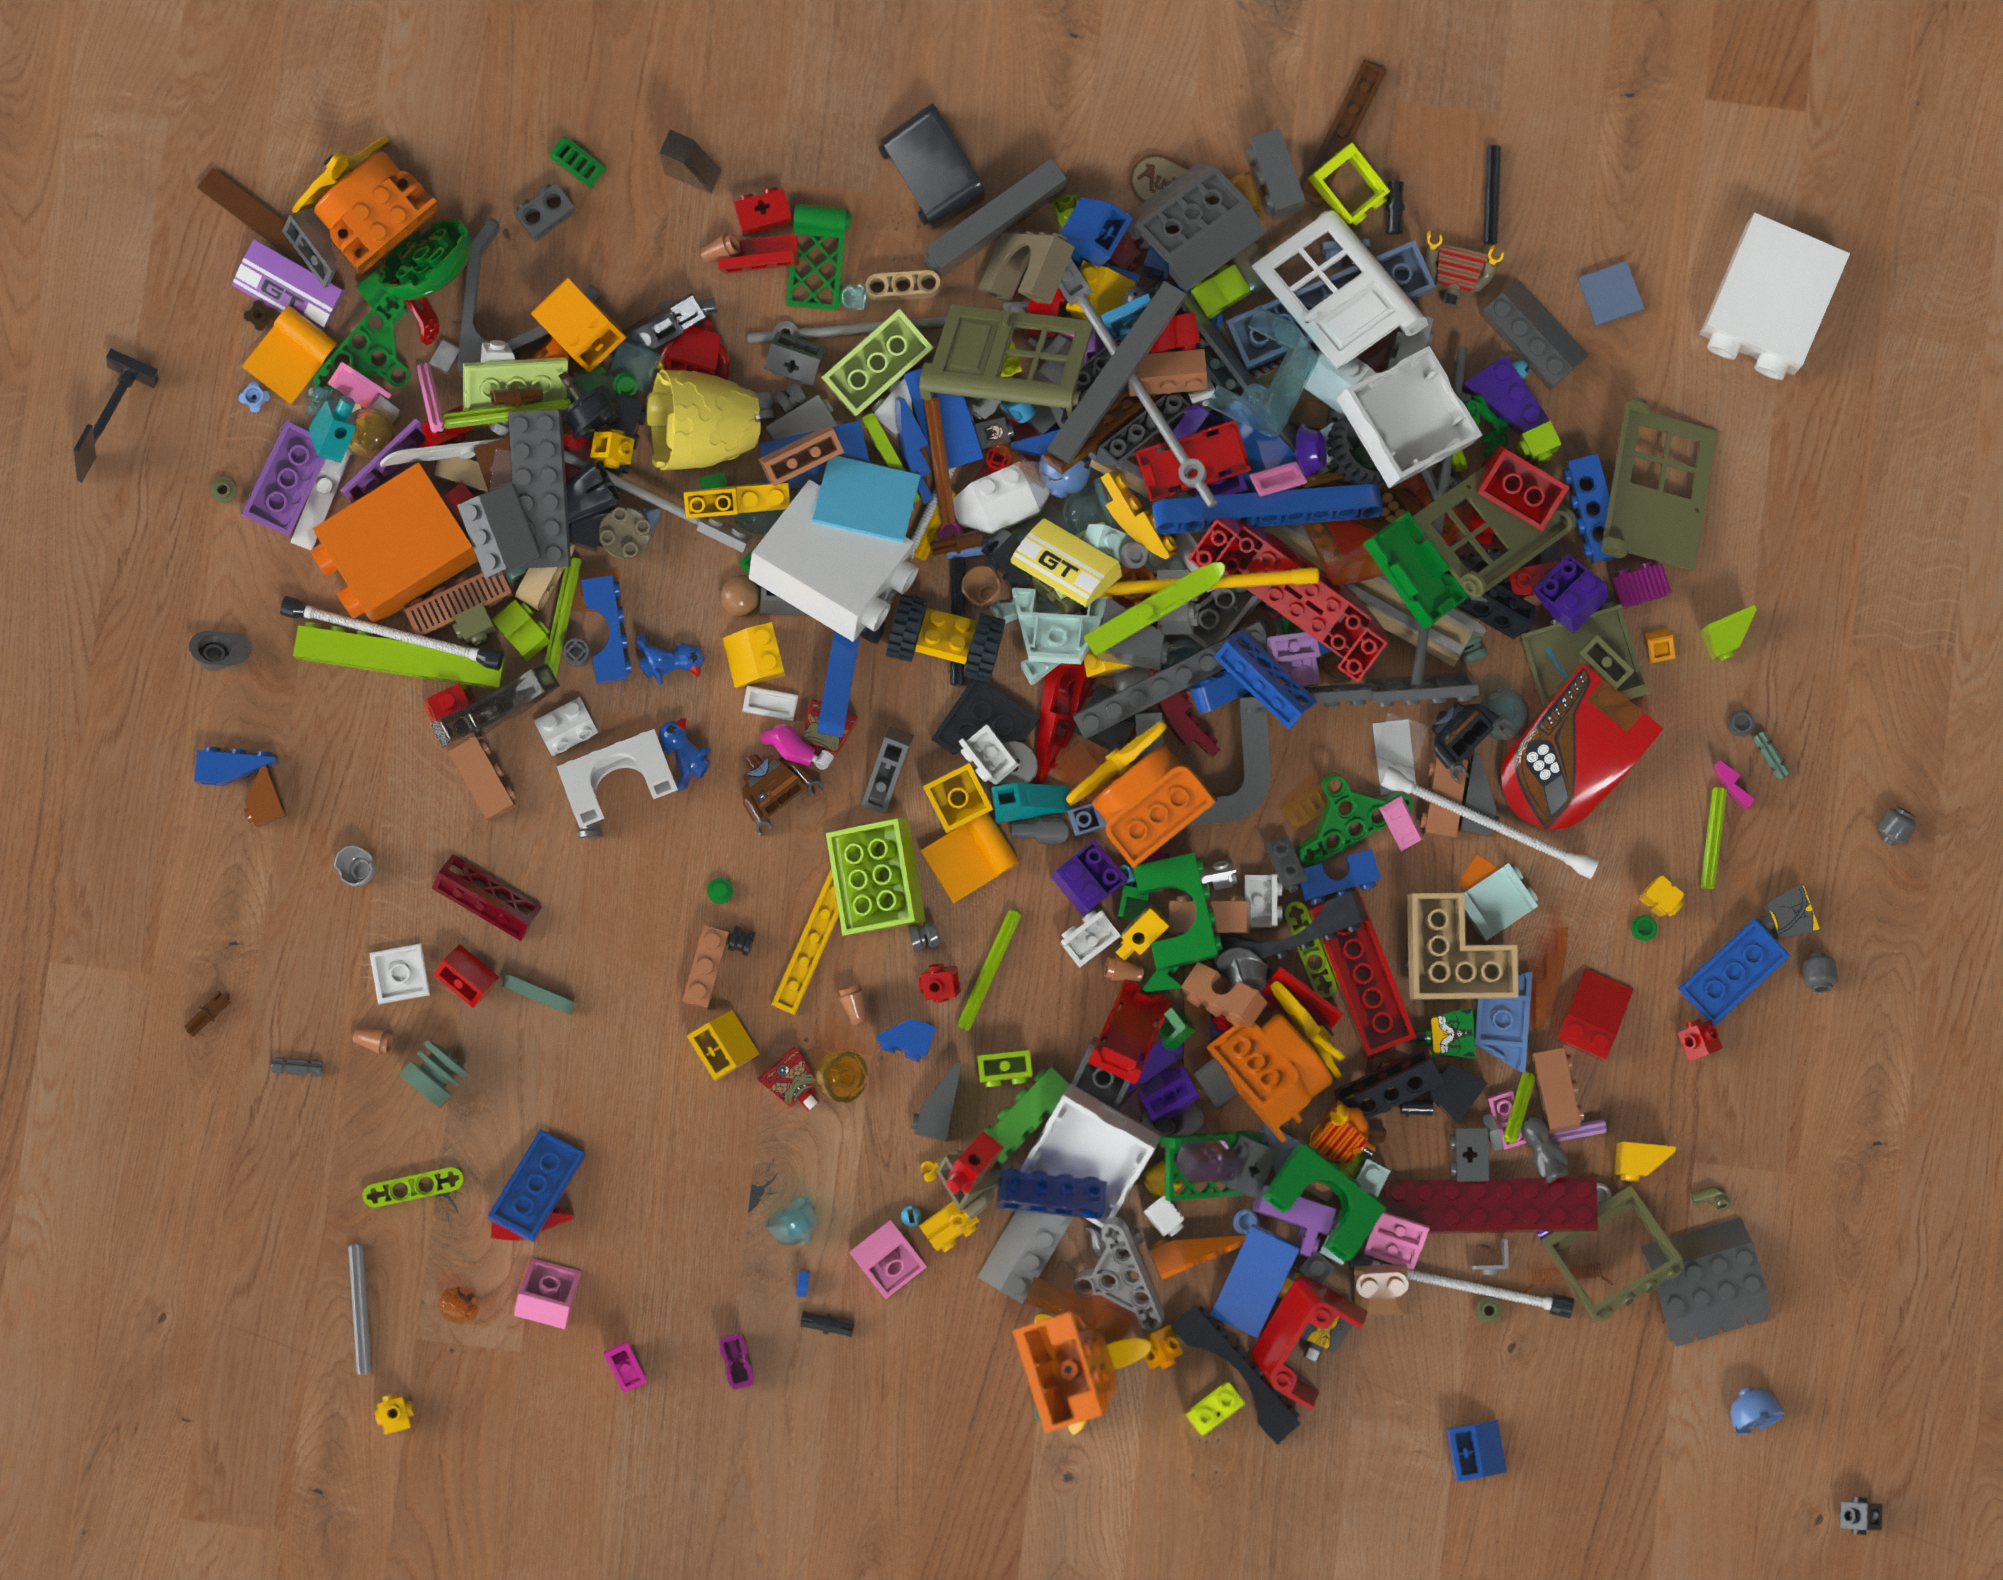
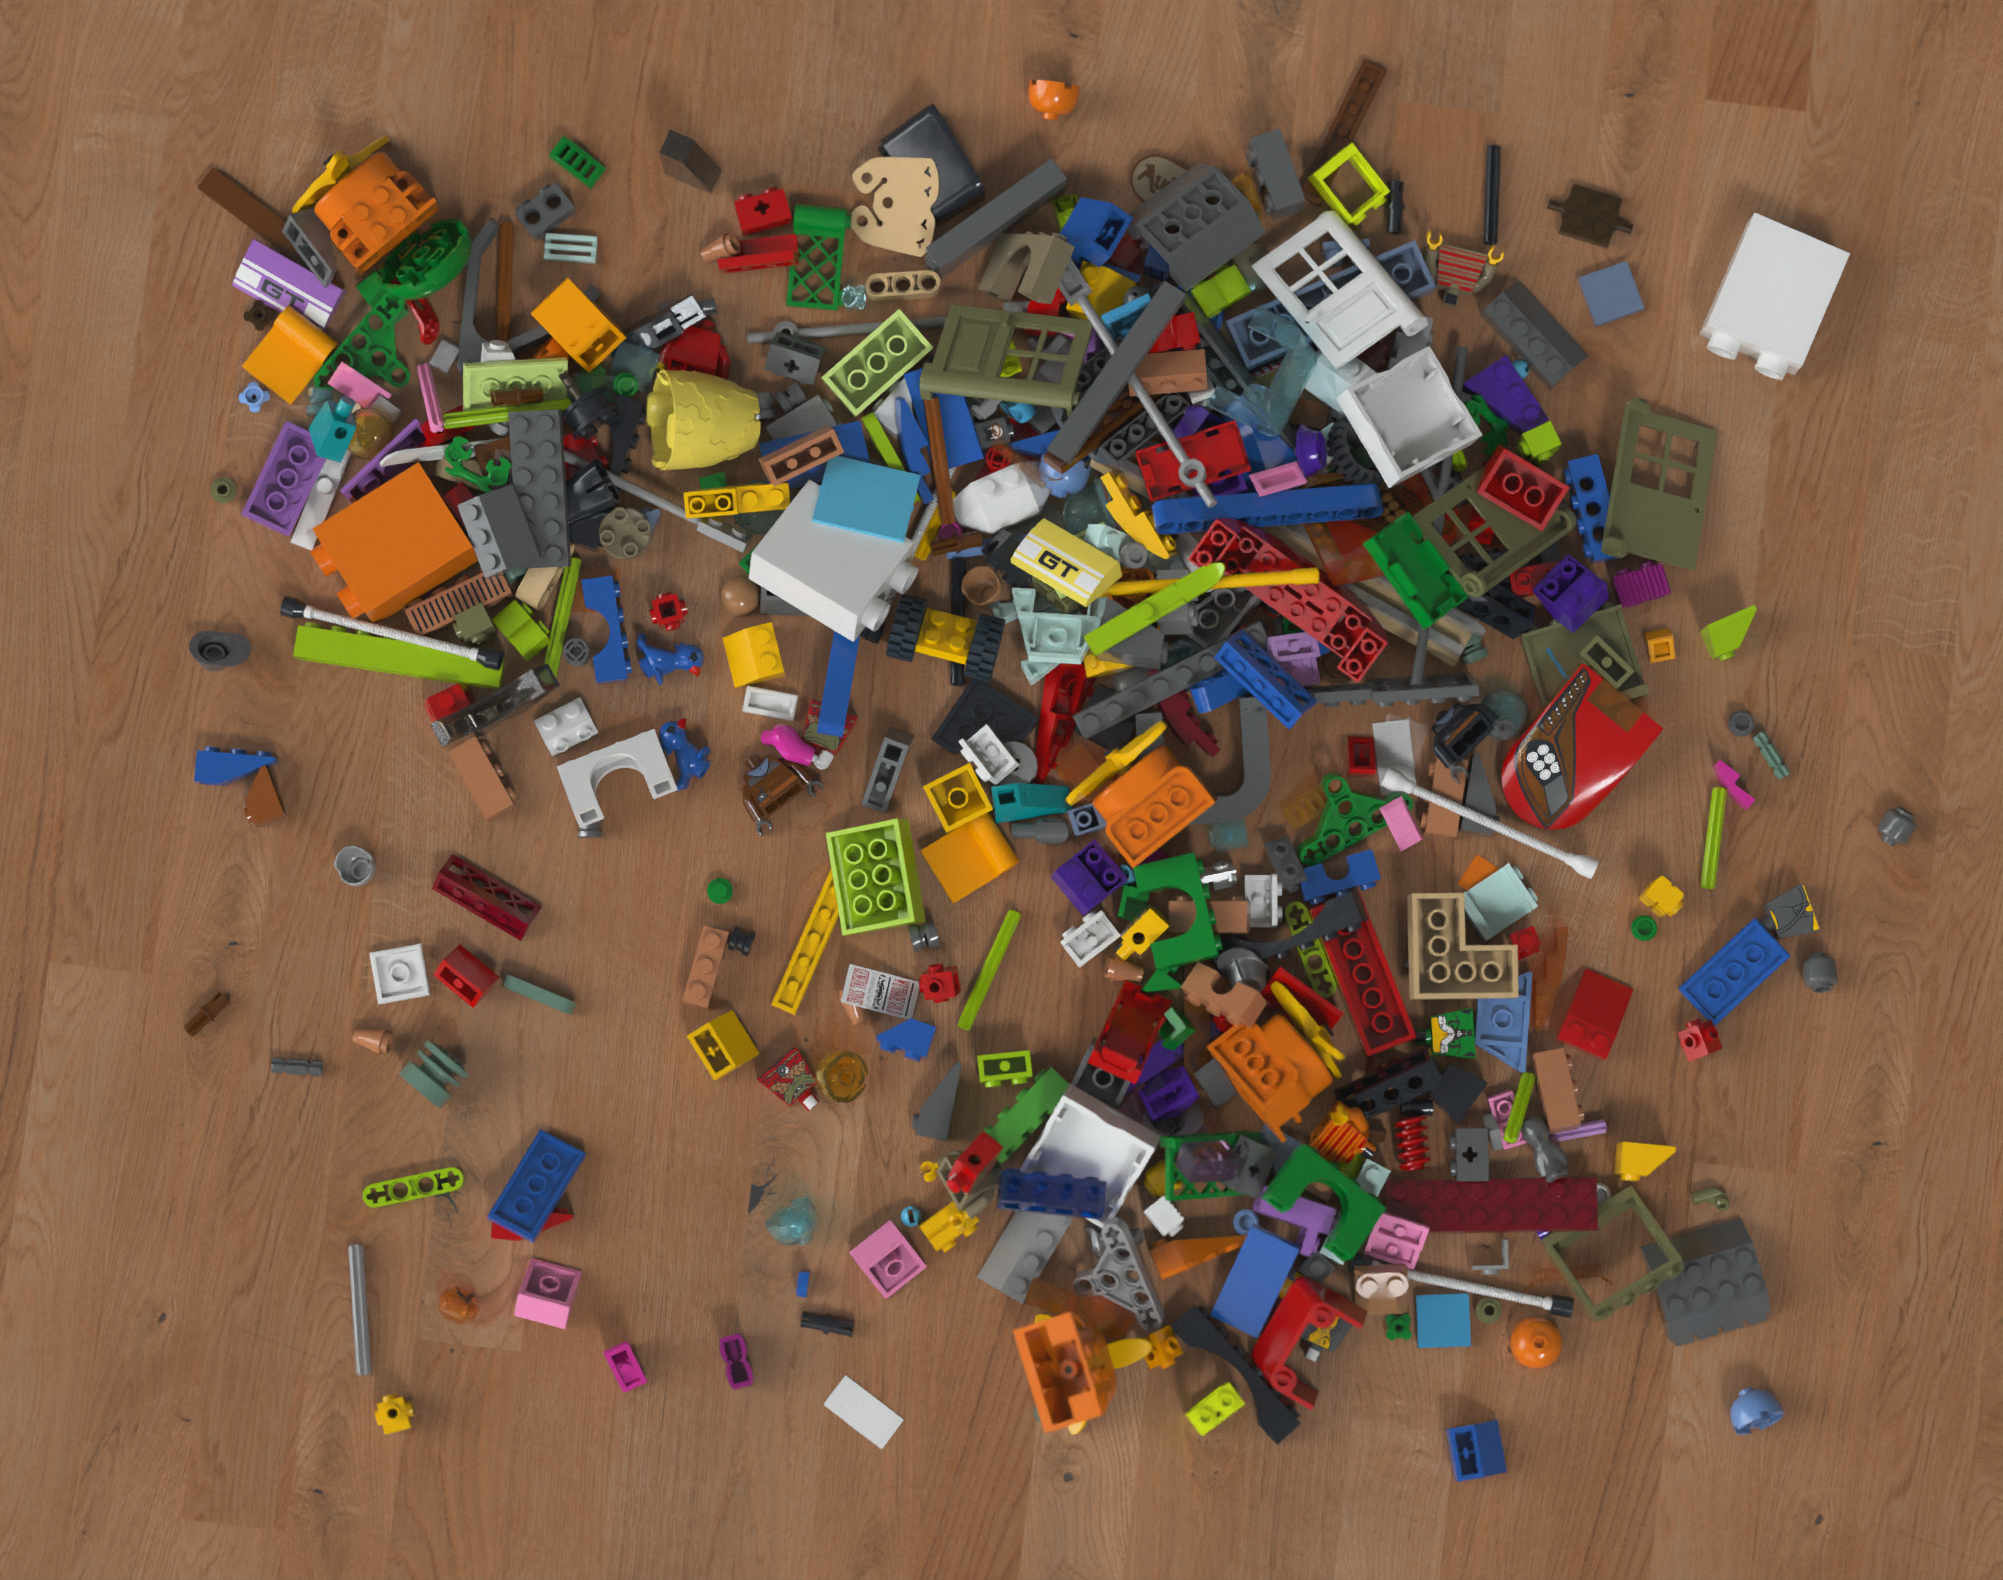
black piece [73,349,159,483] -> none
yellow brick [590,429,635,469] -> none
black brick [1839,1497,1883,1535] -> none
none -> green helmet [444,436,512,493]
none -> dark orange axle [496,222,514,342]
none -> light aqua tile [544,233,598,264]
none -> red brick [649,592,688,632]
none -> white sticker [823,1375,904,1449]
none -> white sticker [841,964,919,1020]
none -> tan piece [851,157,939,257]
none -> orange cylinder [1028,80,1080,120]
none -> clear light blue brick [1209,820,1249,852]
none -> red slope [1347,736,1376,778]
none -> green plate [1385,1314,1412,1340]
none -> red piece [1394,1116,1432,1171]
none -> dark azure tile [1415,1293,1471,1348]
none -> red brick [1506,926,1541,960]
none -> orange cylinder [1509,1316,1563,1369]
none -> dark brown plate [1547,184,1634,249]

